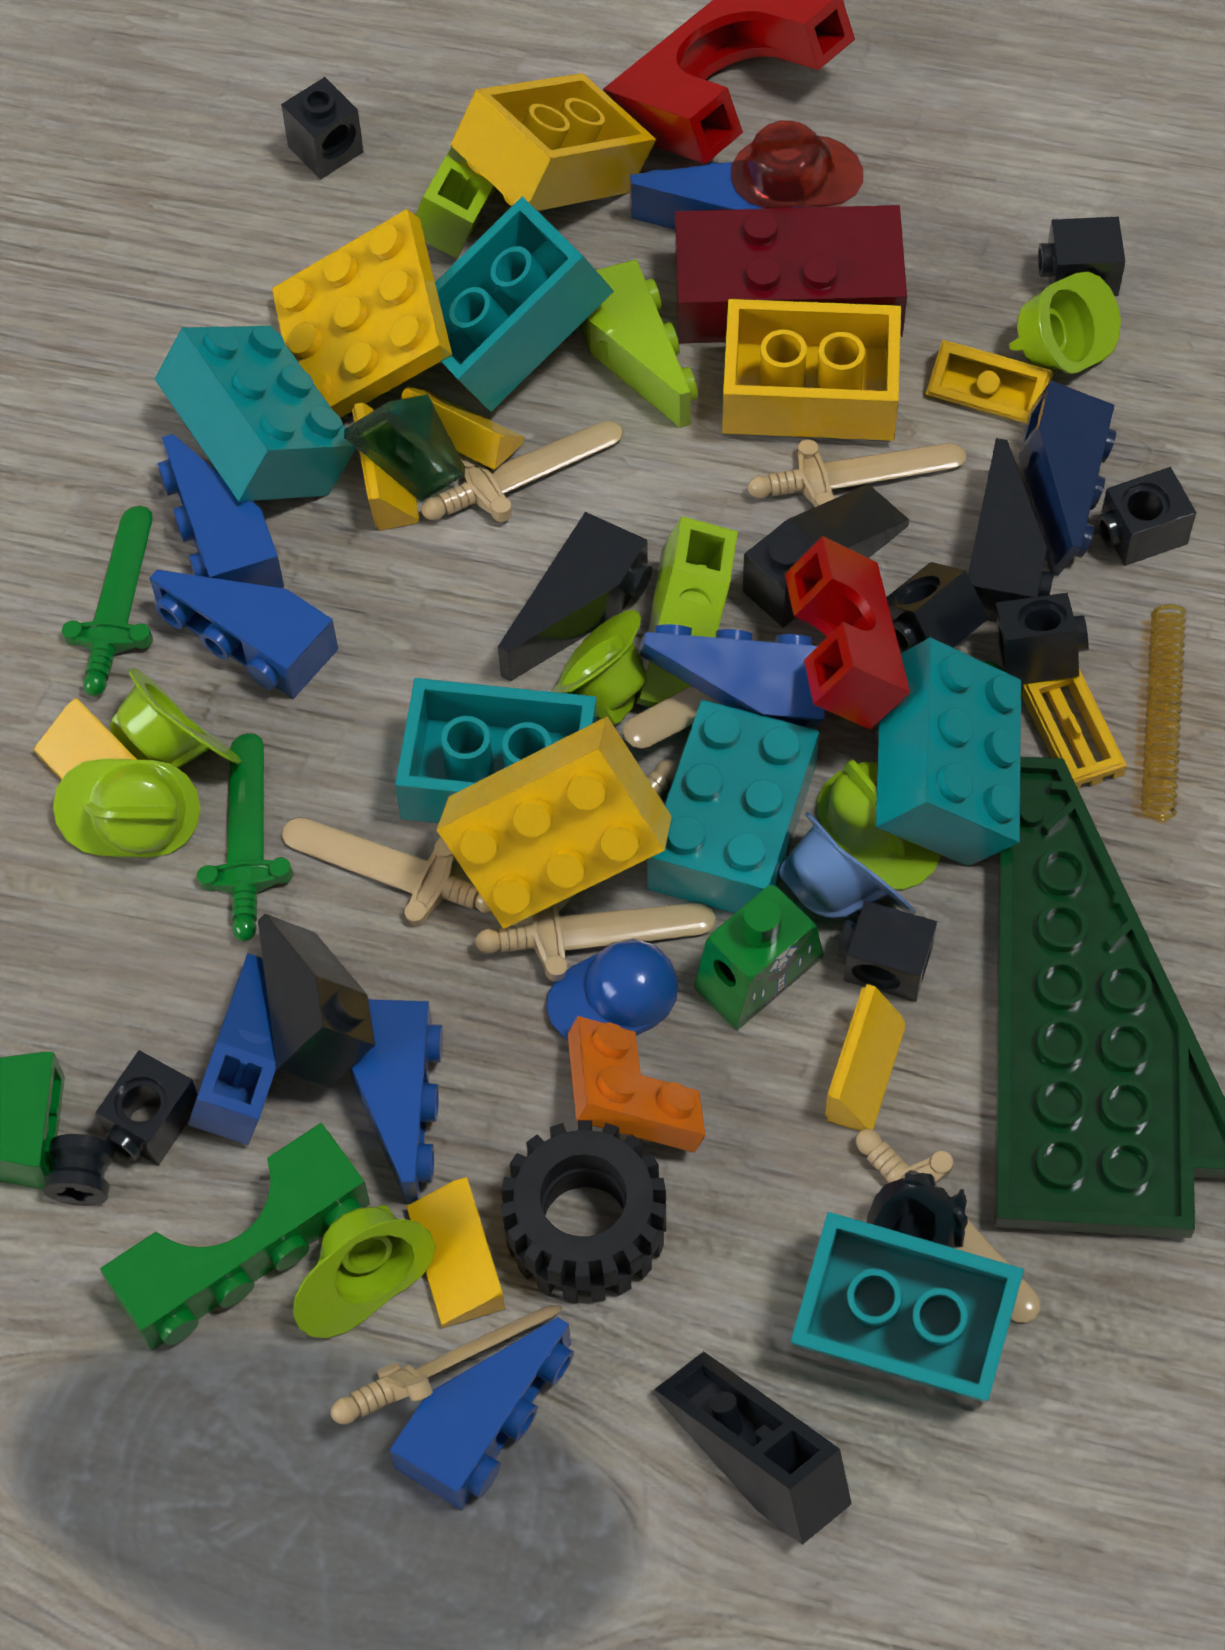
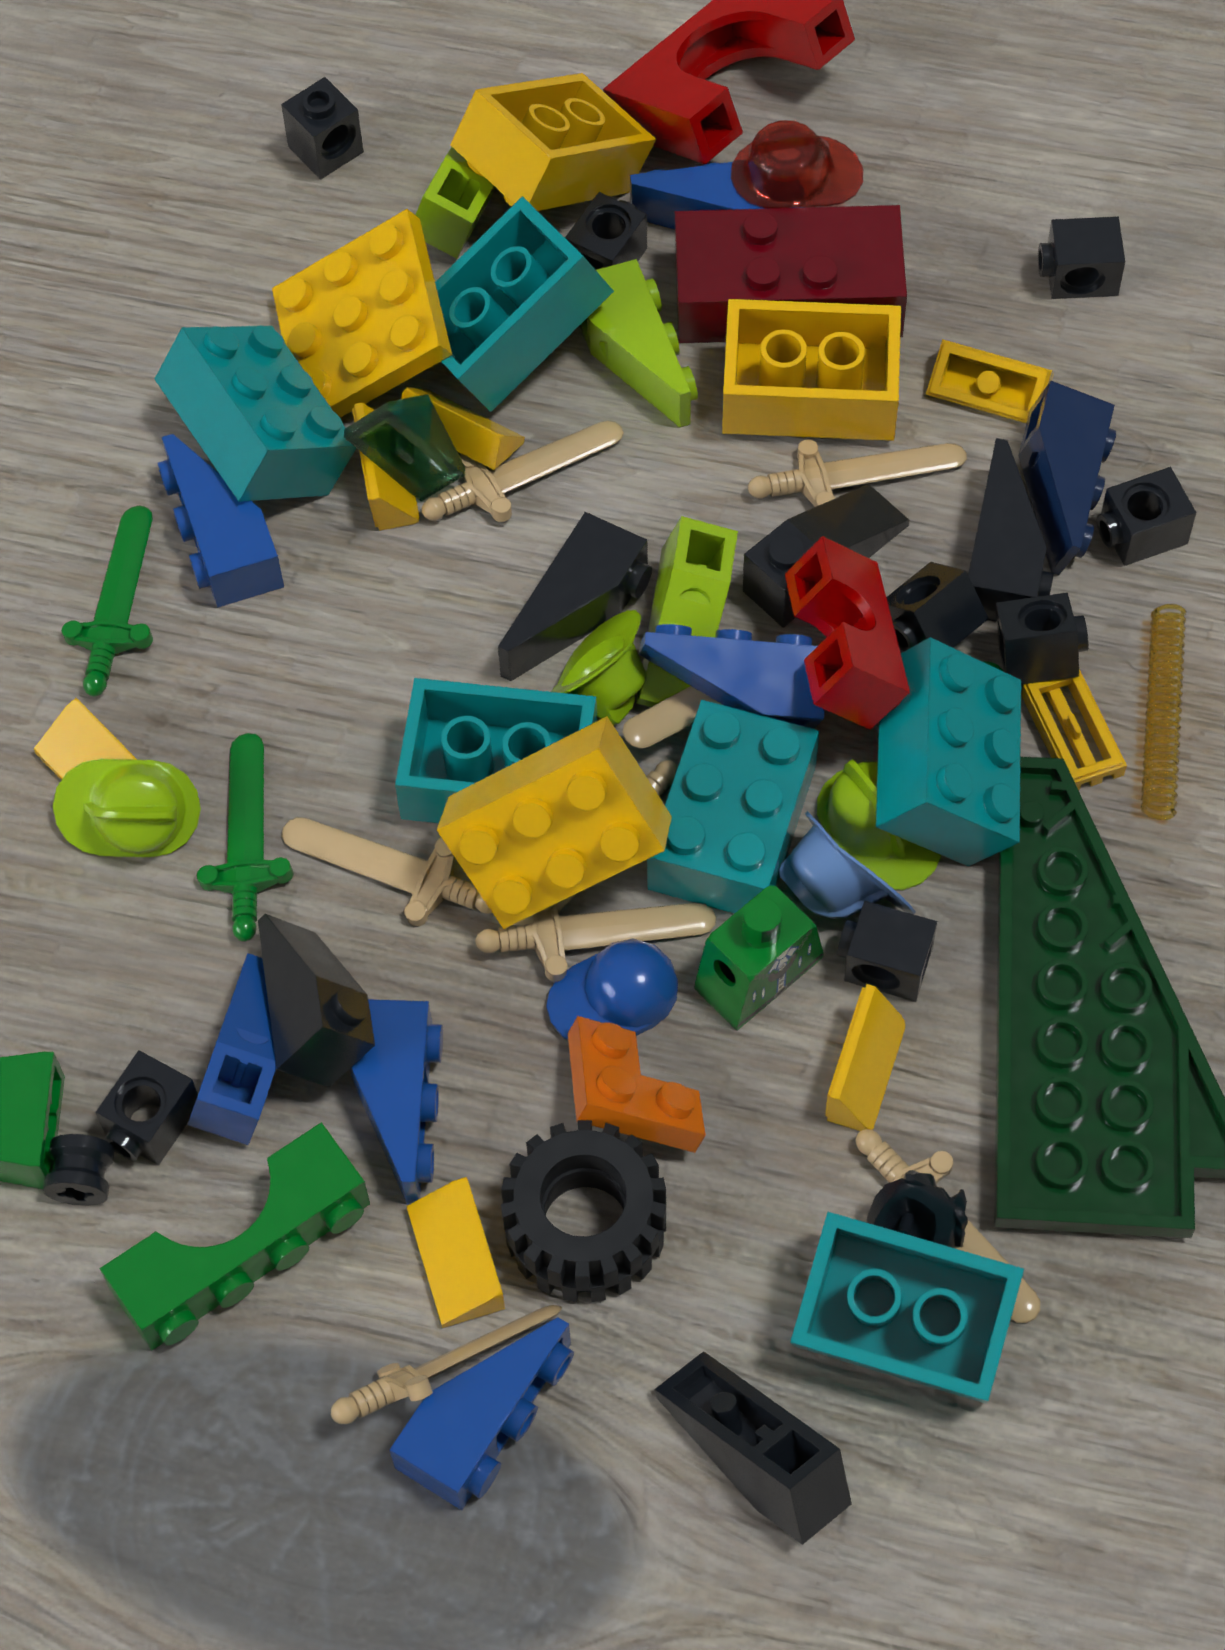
lime piece [109,668,242,768] -> none
blue slope [150,570,338,699] -> none
lime piece [293,1205,435,1338] -> none
lime piece [1009,272,1121,374] -> none
none -> black brick [565,192,647,270]

